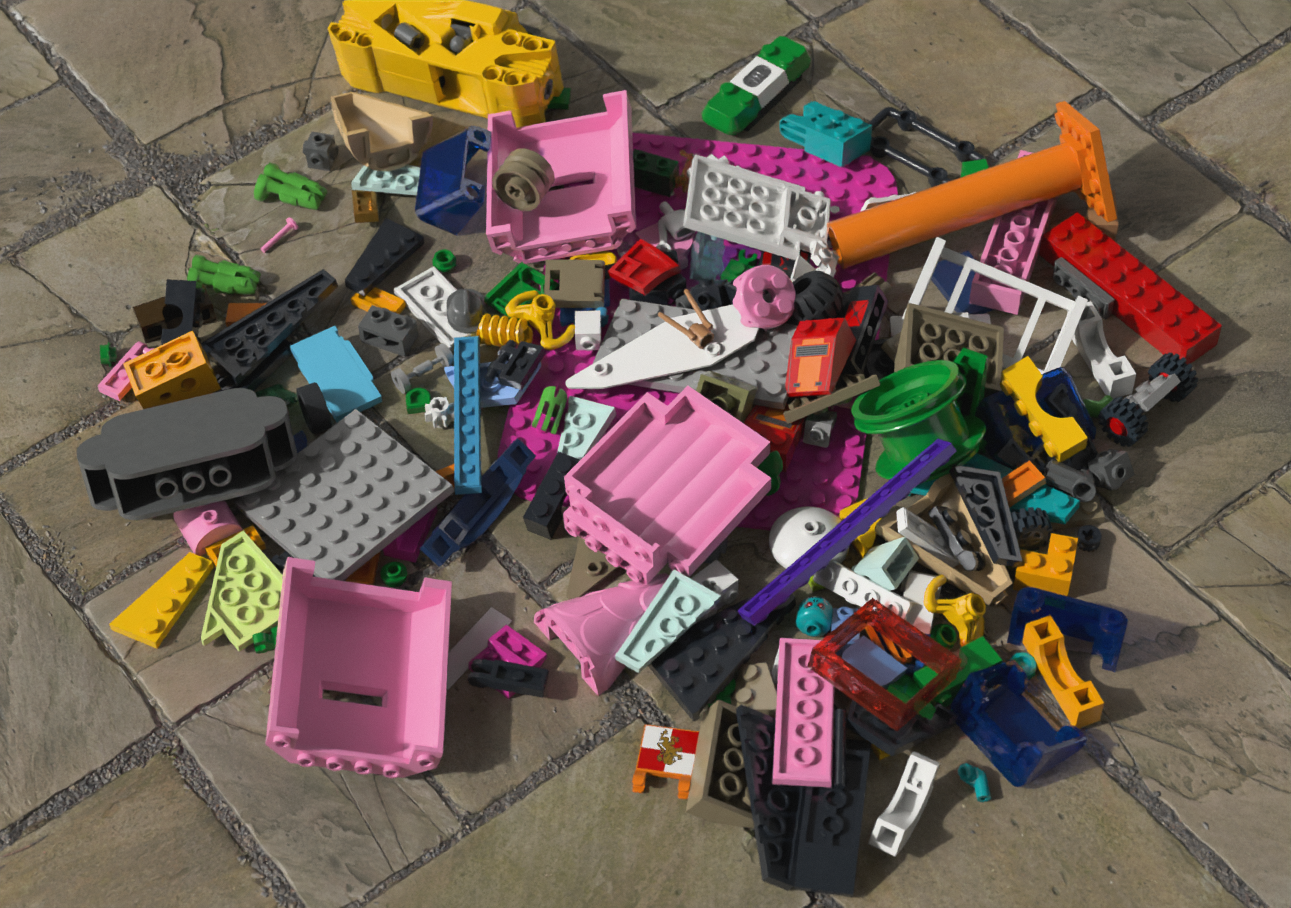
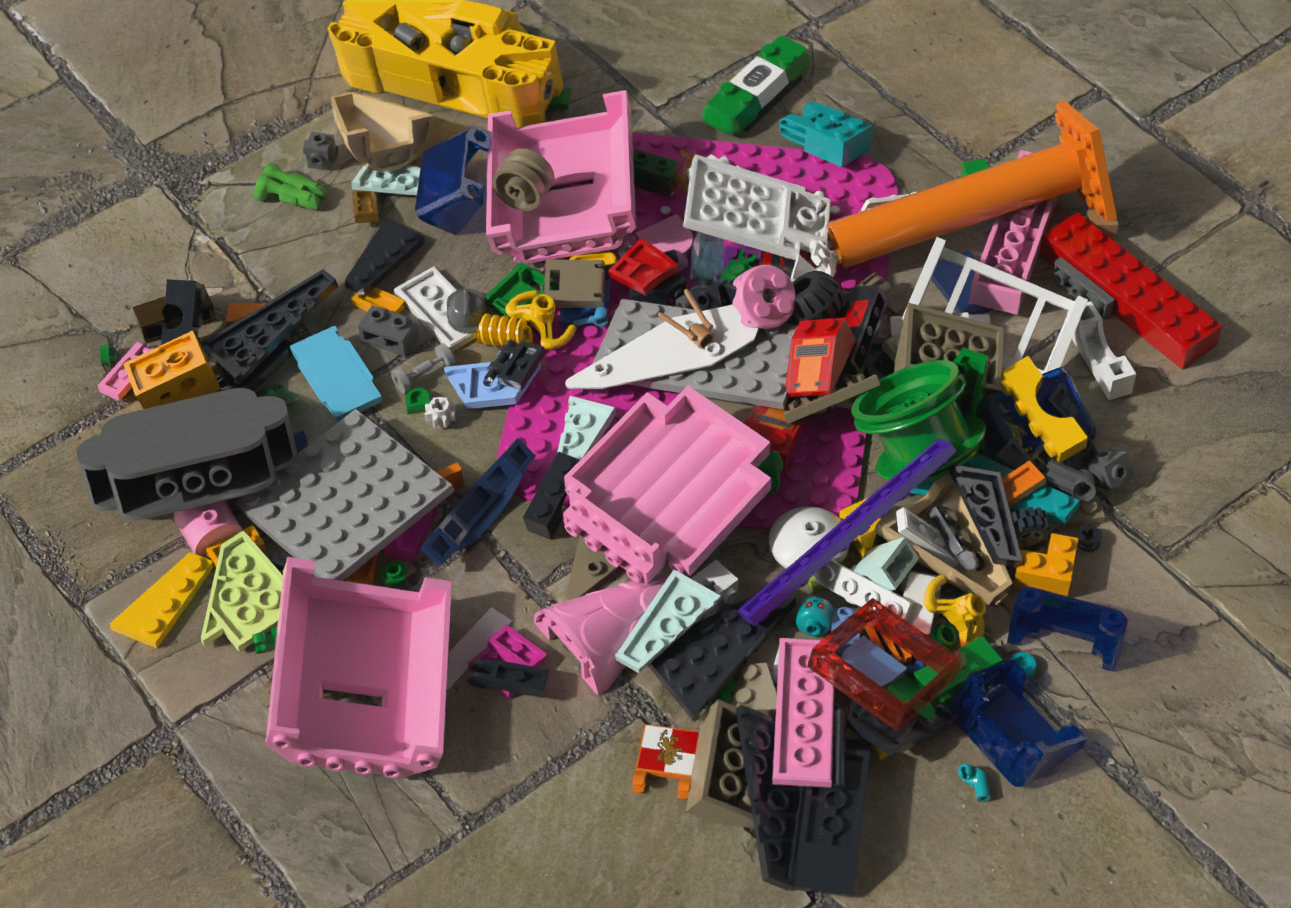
bright green piece [187,255,261,295] -> none
bright pink pin [261,218,298,253] -> none
black tyre [296,382,332,434] -> none
green plate [432,249,457,272] -> none
dark azure tile [454,336,482,495] -> none
bright green arm [532,386,567,435] -> none
white brick [575,311,601,351] -> none
white piece [656,202,717,252] -> none
olive brick [696,371,758,424] -> none
light grey bracket [803,410,837,448] -> none
black bar [868,107,986,187] -> none
white arch [868,752,941,856] -> none
light orange arch [1022,615,1104,730] -> none
bright green arm [1076,395,1113,418] -> none
black plate [1098,353,1198,447] -> none

